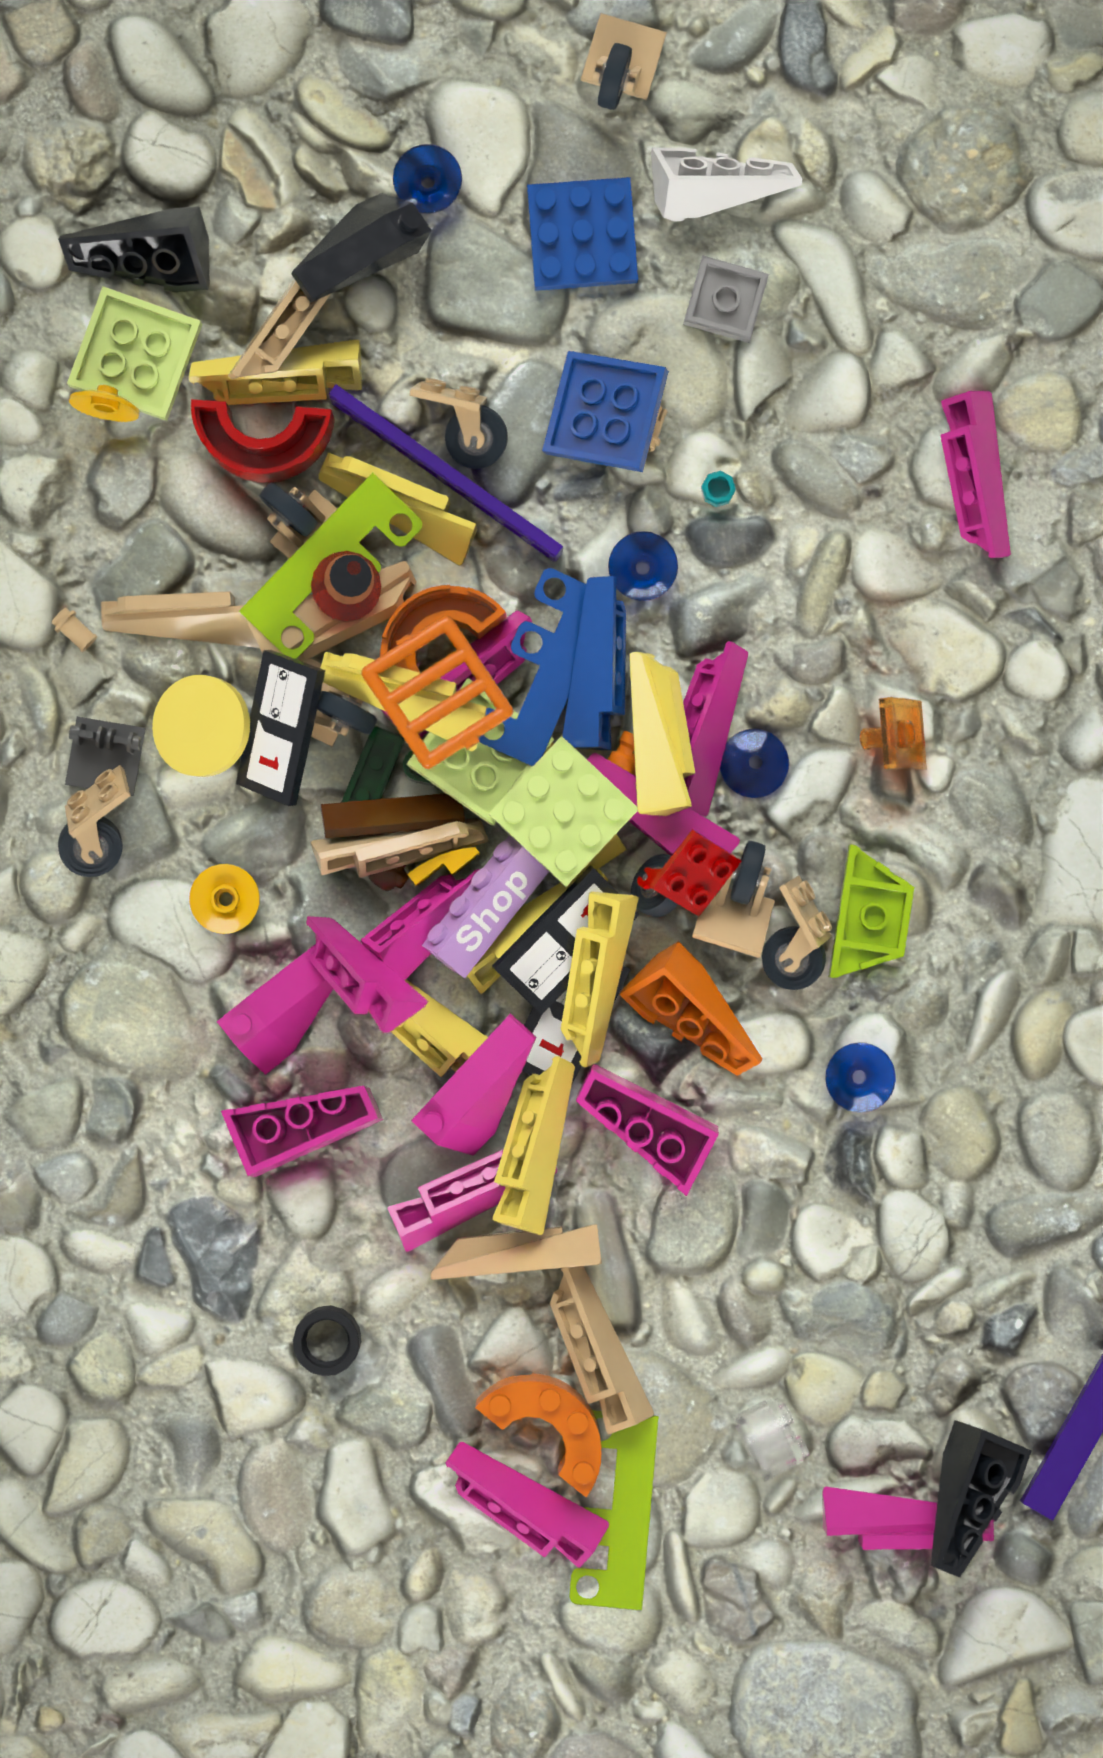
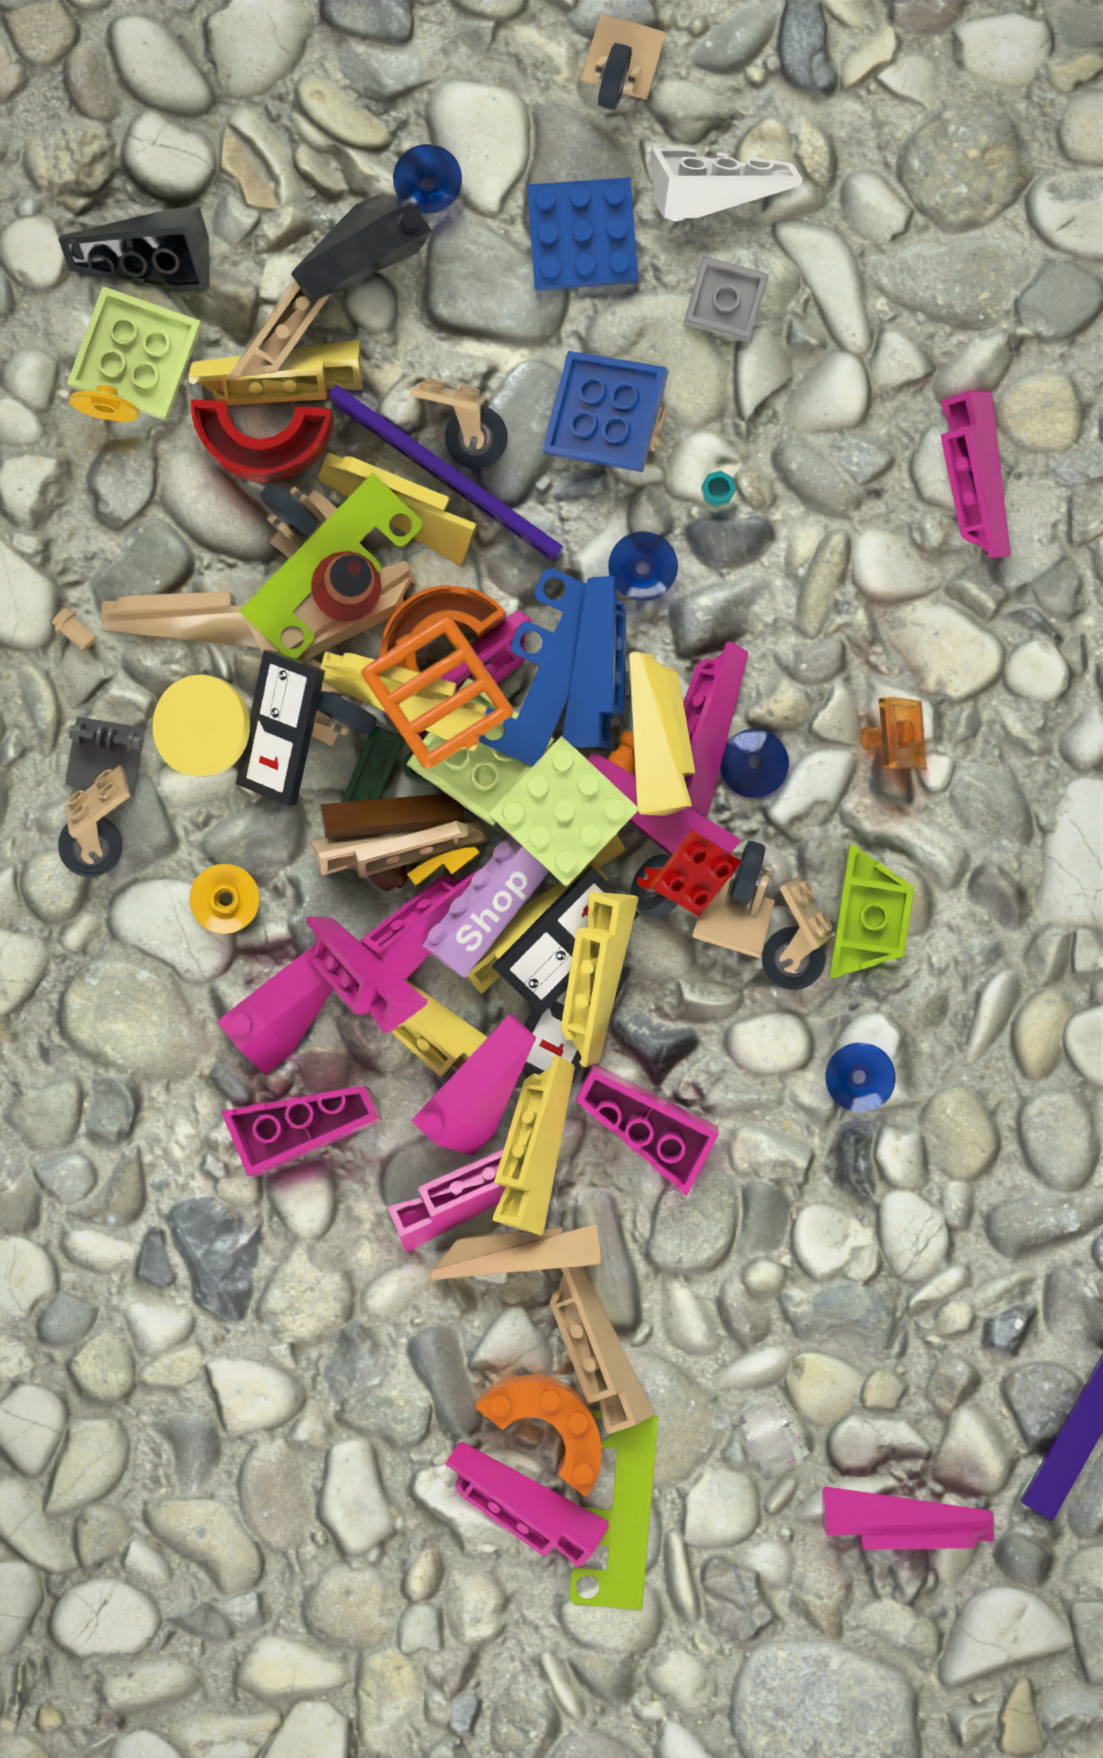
black tyre [293,1305,362,1376] -> none
orange wedge [619,941,763,1076] -> none
black wedge [930,1420,1032,1577] -> none

